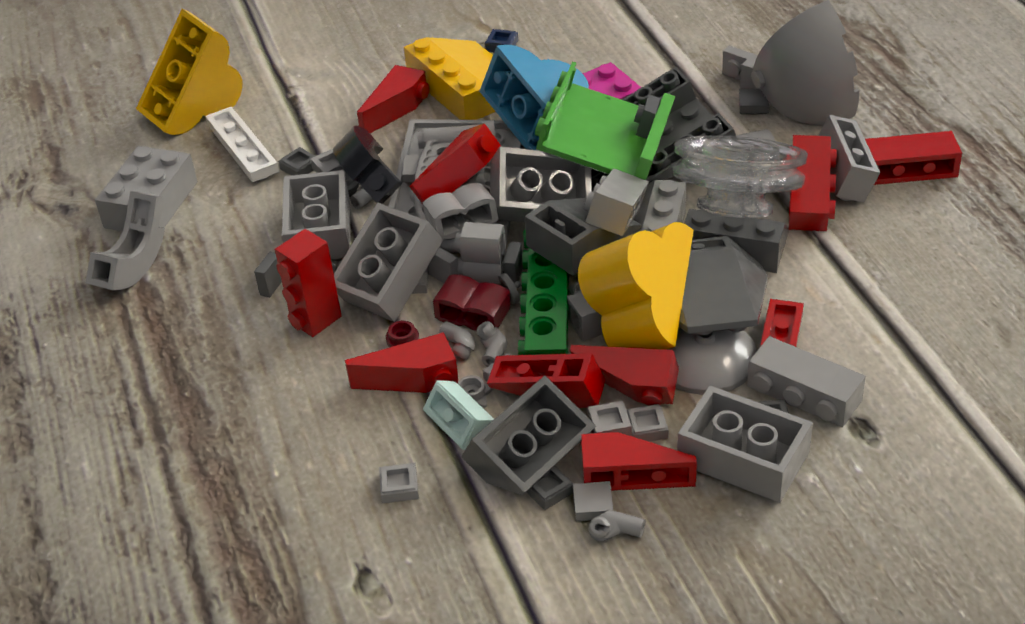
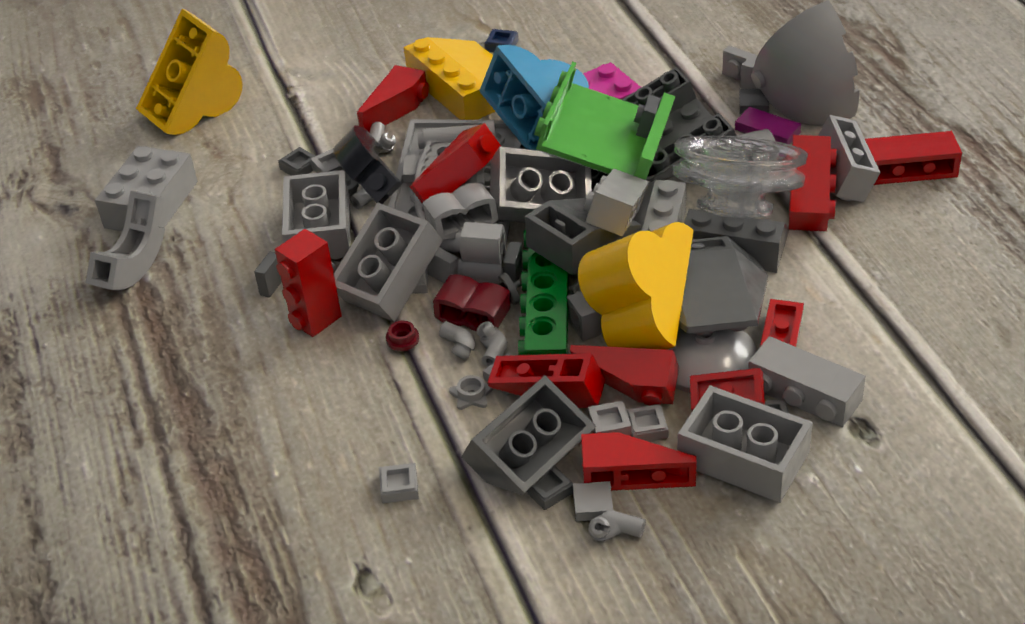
white plate [205,107,279,182] -> none
red slope [344,332,459,393] -> none
light aqua slope [423,380,494,450] -> none
none -> light grey arm [370,122,396,153]
none -> red plate [690,368,765,411]
none -> magenta tile [735,107,801,147]

